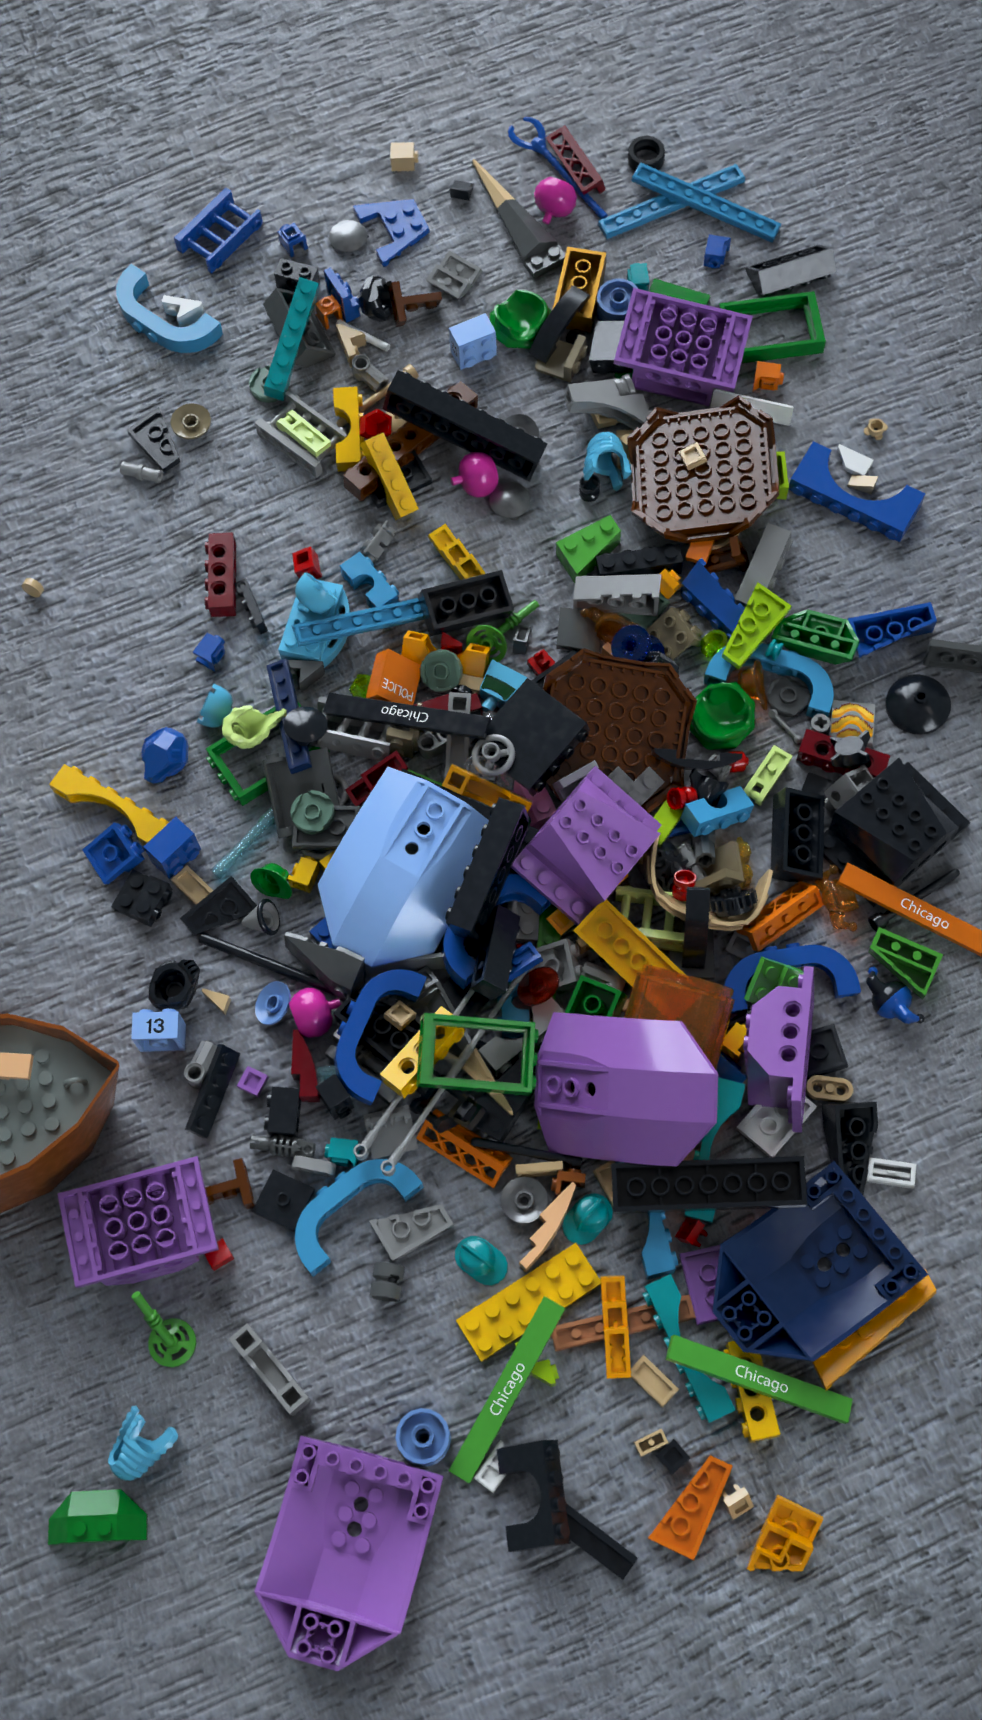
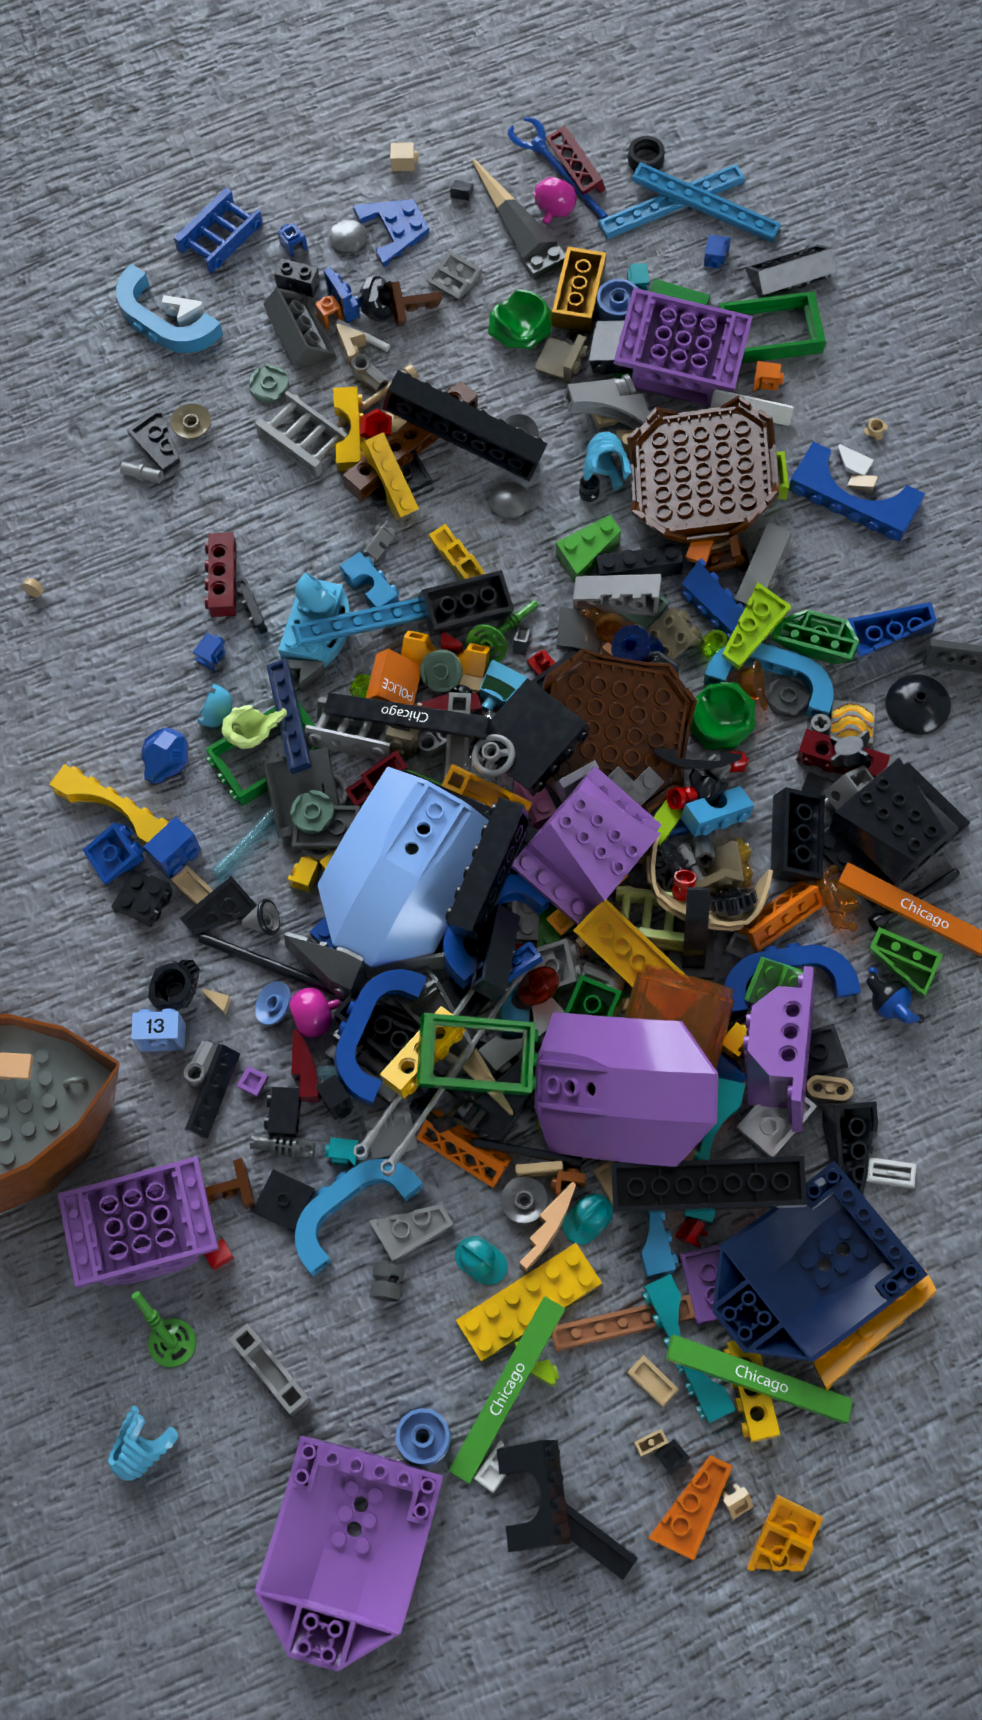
green wedge [48,1489,148,1545] -> none
green piece [250,863,292,899] -> none
teal arch [264,277,319,401] -> none
yellowish green plate [276,410,331,457] -> none
black dish [283,706,328,746] -> none
light grey beam [291,1156,337,1177] -> none
red brick [292,546,322,579] -> none
tan tile [384,1000,417,1031] -> none
light blue brick [449,313,497,370] -> none
dark pink piece [450,452,498,498] -> none
black slope [529,285,591,364] -> none
light orange slope [600,1275,631,1379] -> none
light orange bracket [660,569,682,599] -> none
tan tile [679,442,707,471] -> none
yellowish green plate [744,745,793,806] -> none
teal bush [765,639,784,661] -> none
light grey hinge [768,709,802,744] -> none

